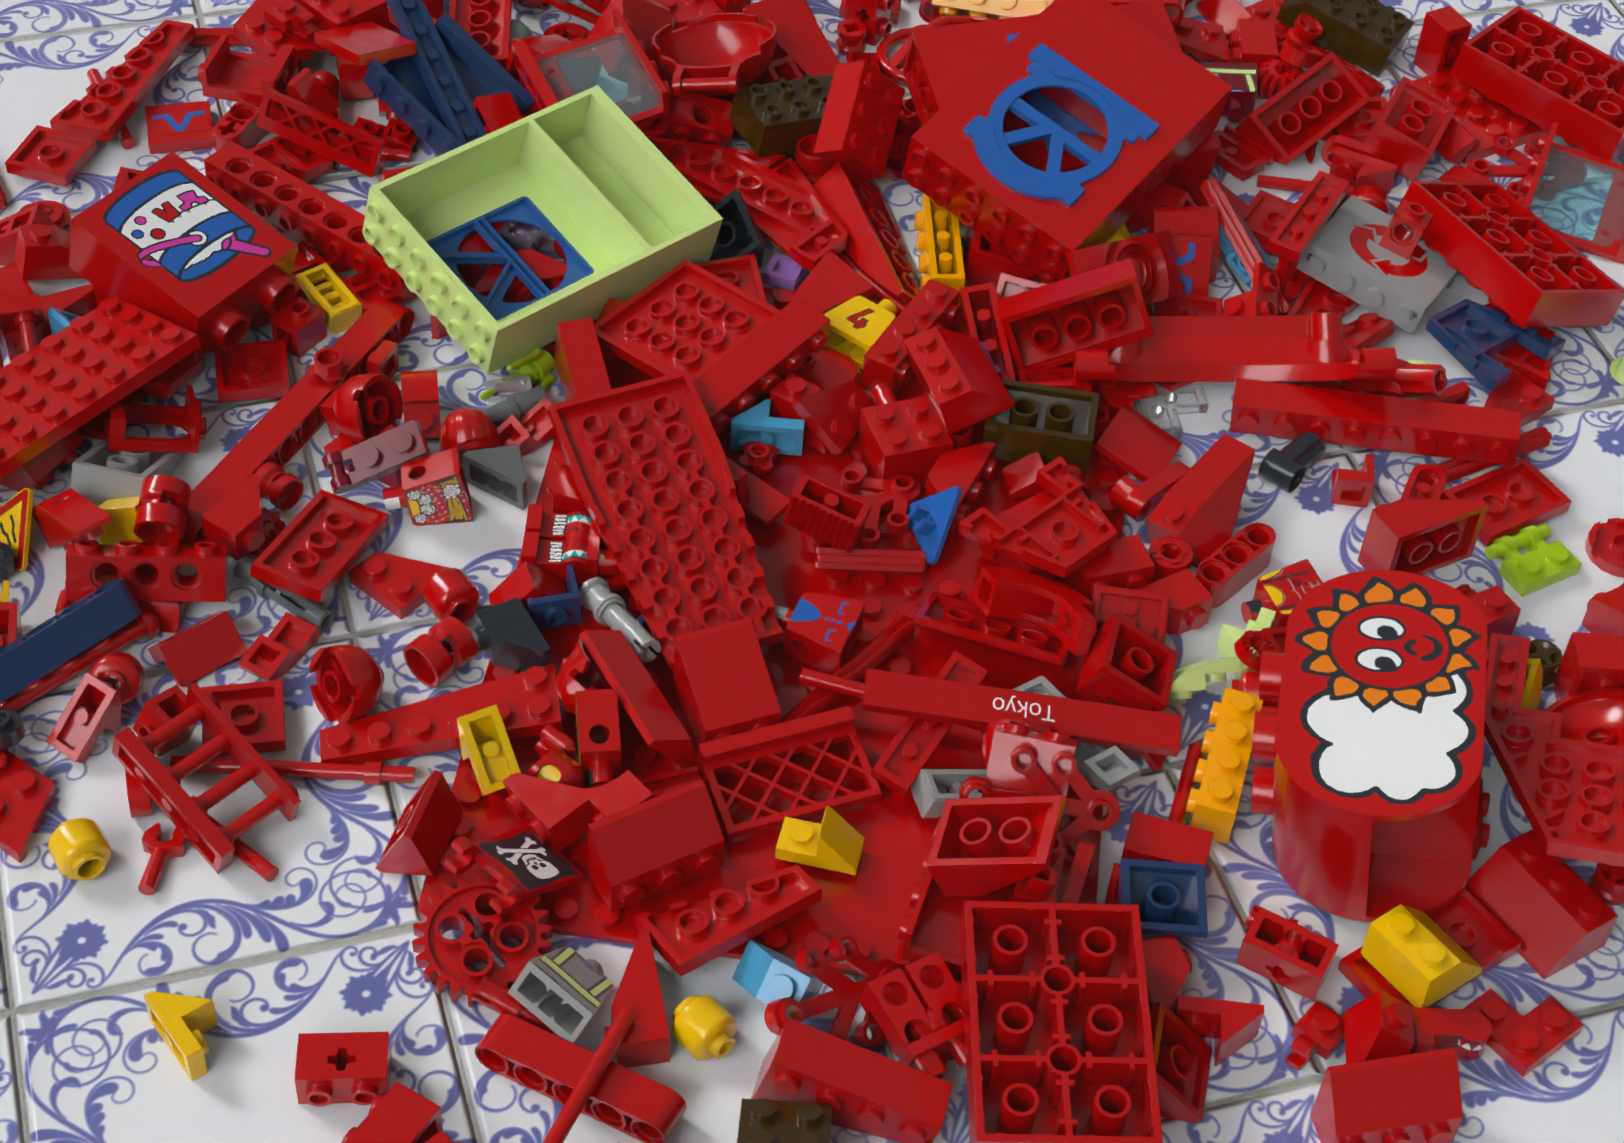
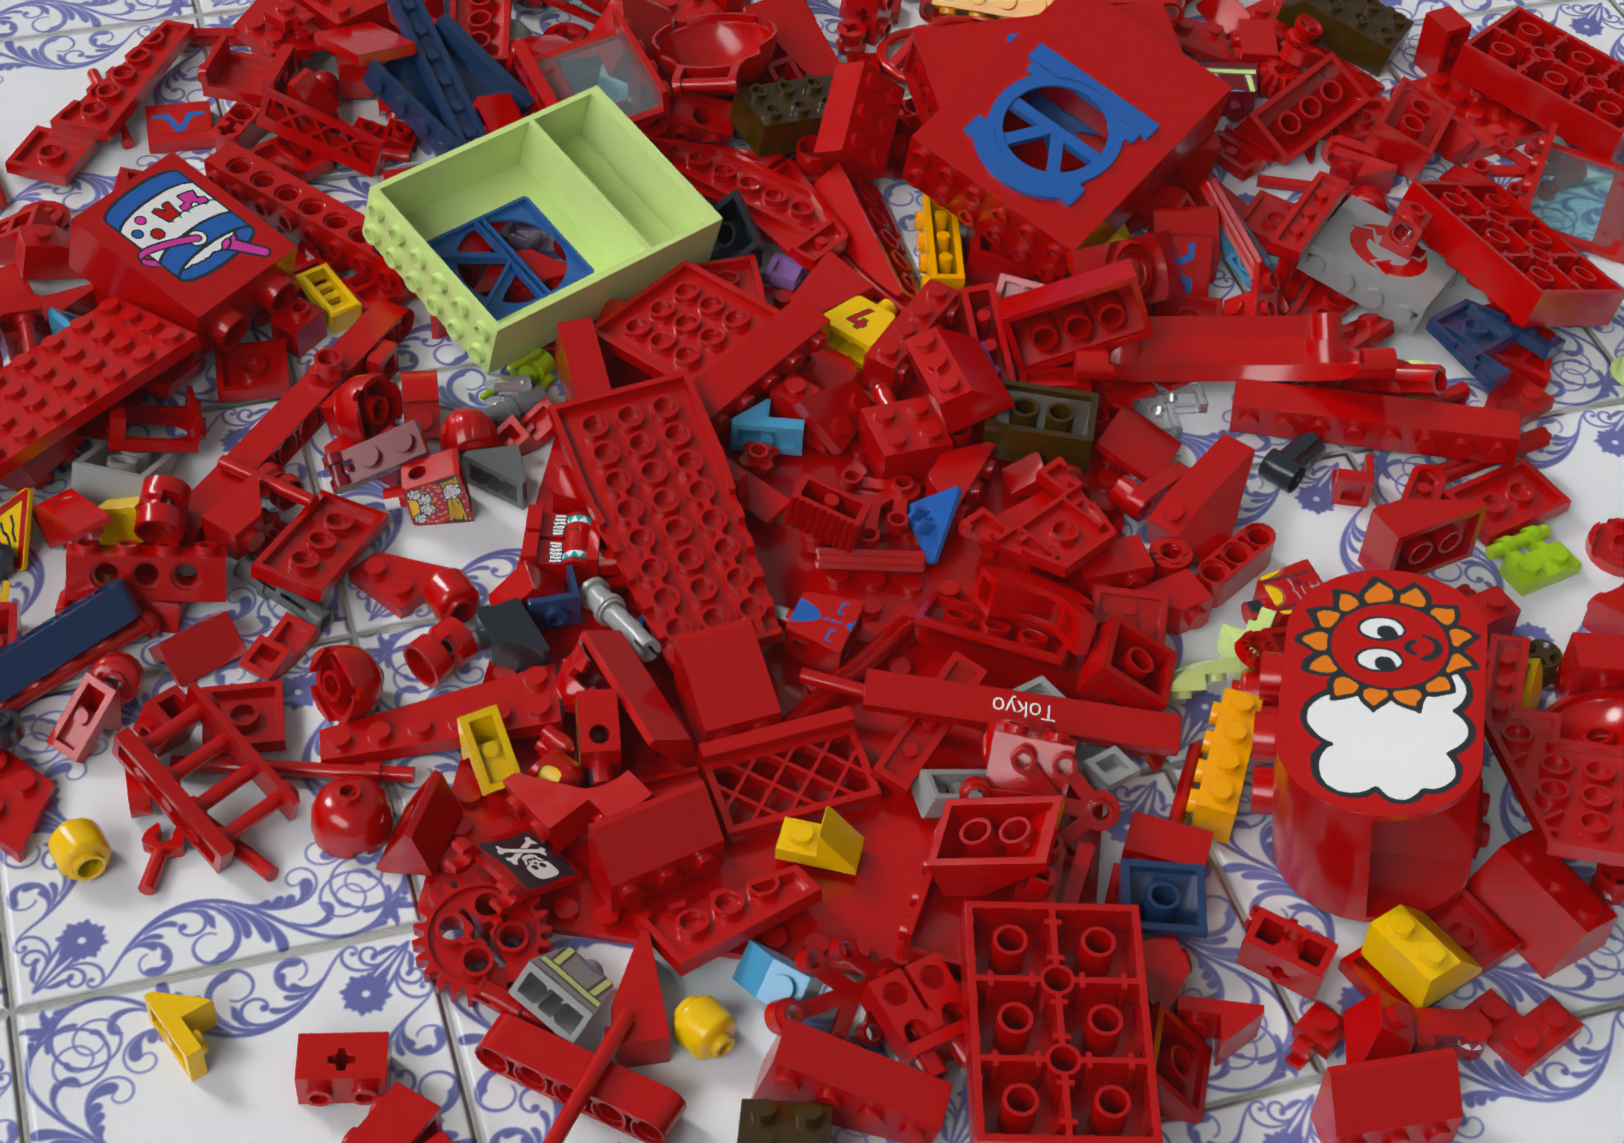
none -> red bar [217,455,319,509]
none -> red cylinder [311,776,394,859]

